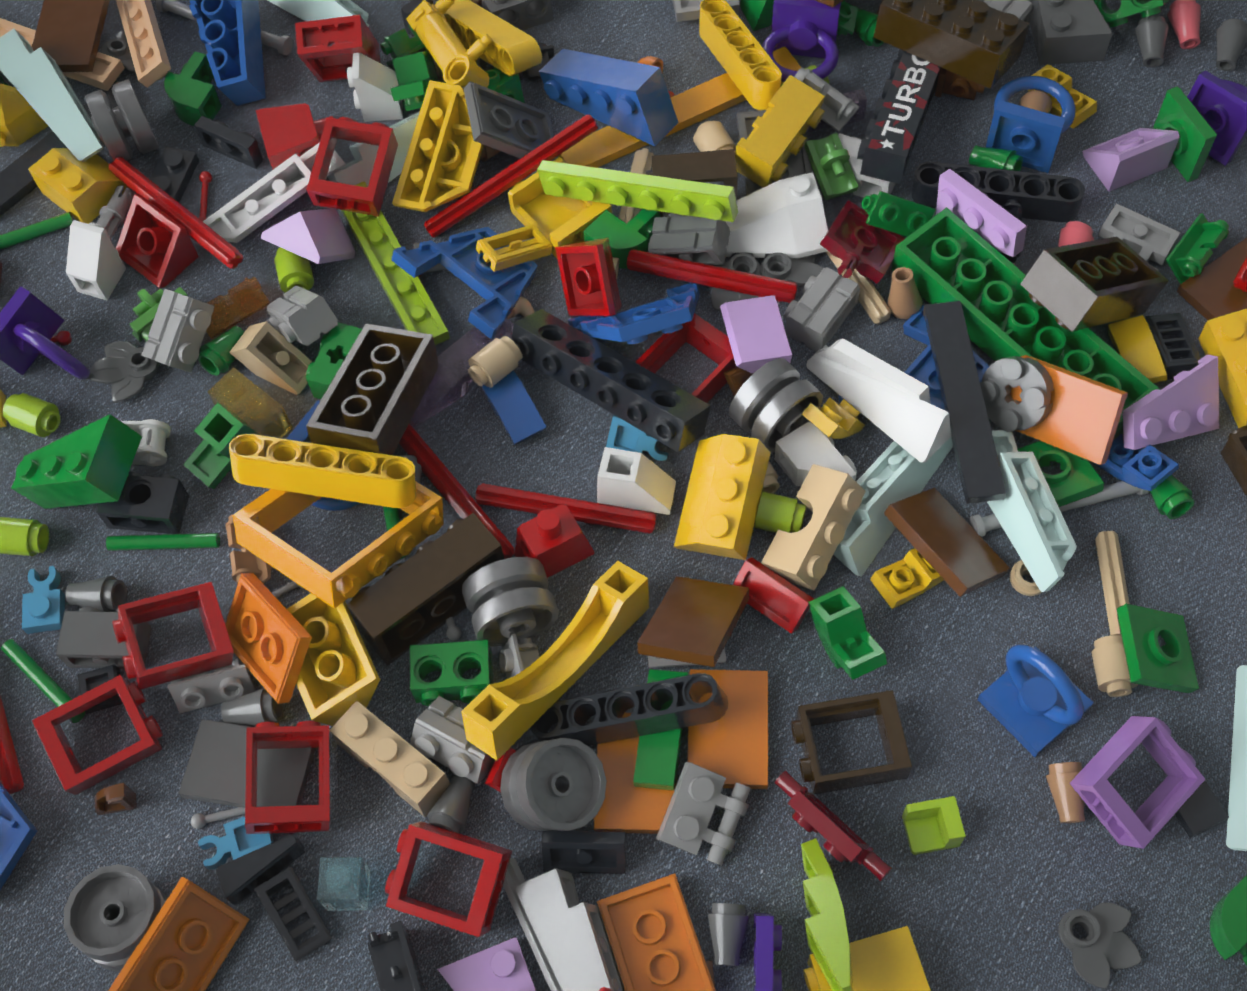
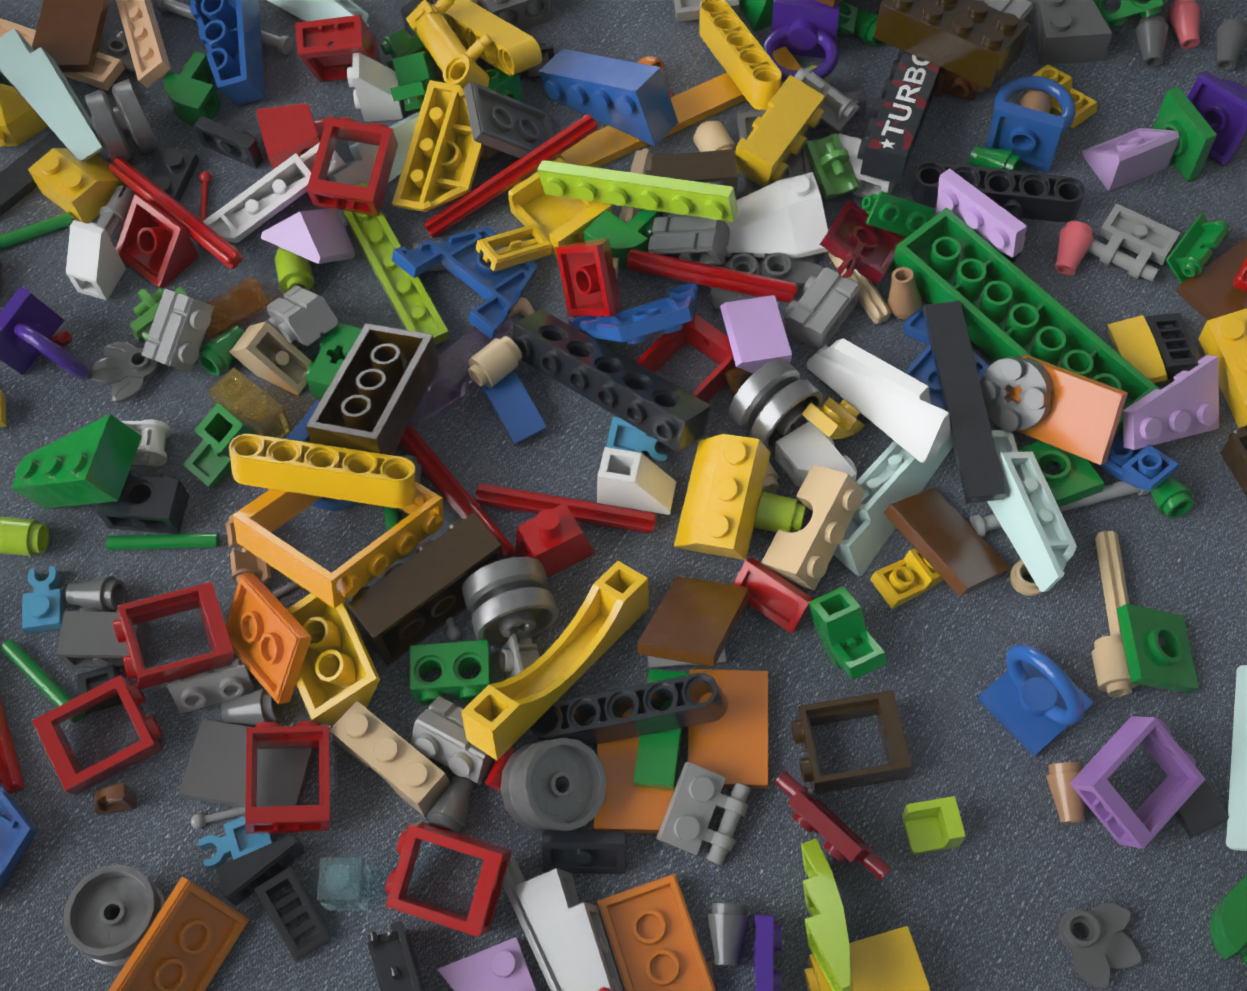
lime brick [3,393,60,438] -> none
dark brown brick [1020,236,1169,332] -> none

